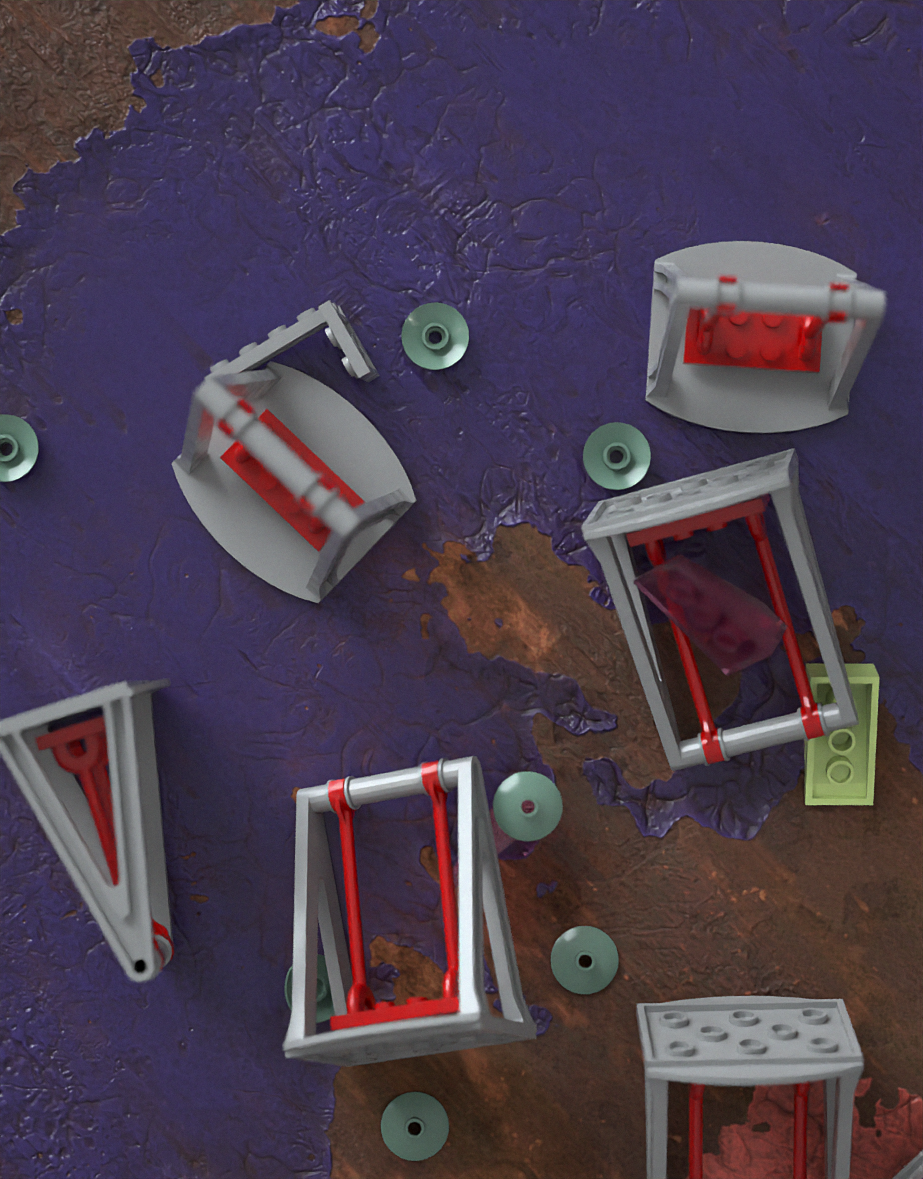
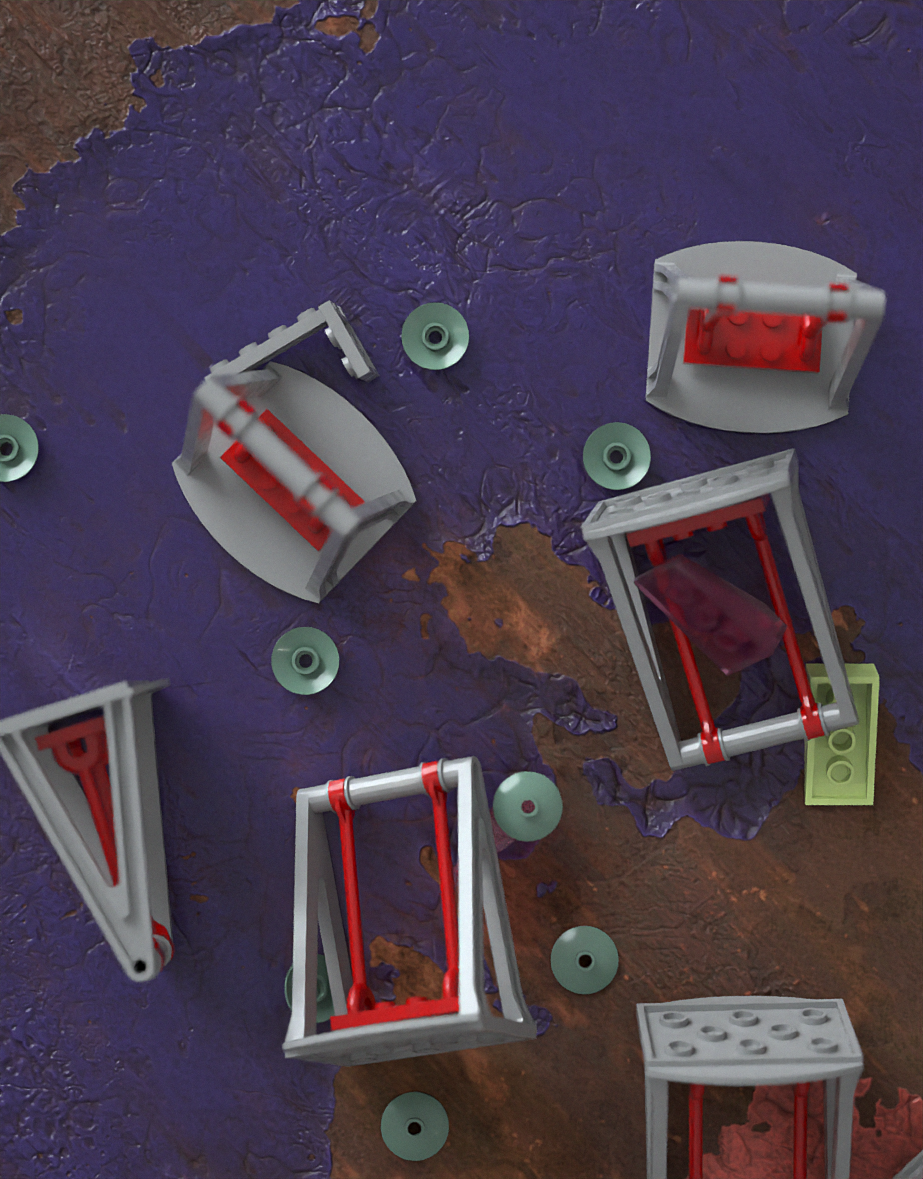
none -> sand green dish [271,627,339,695]

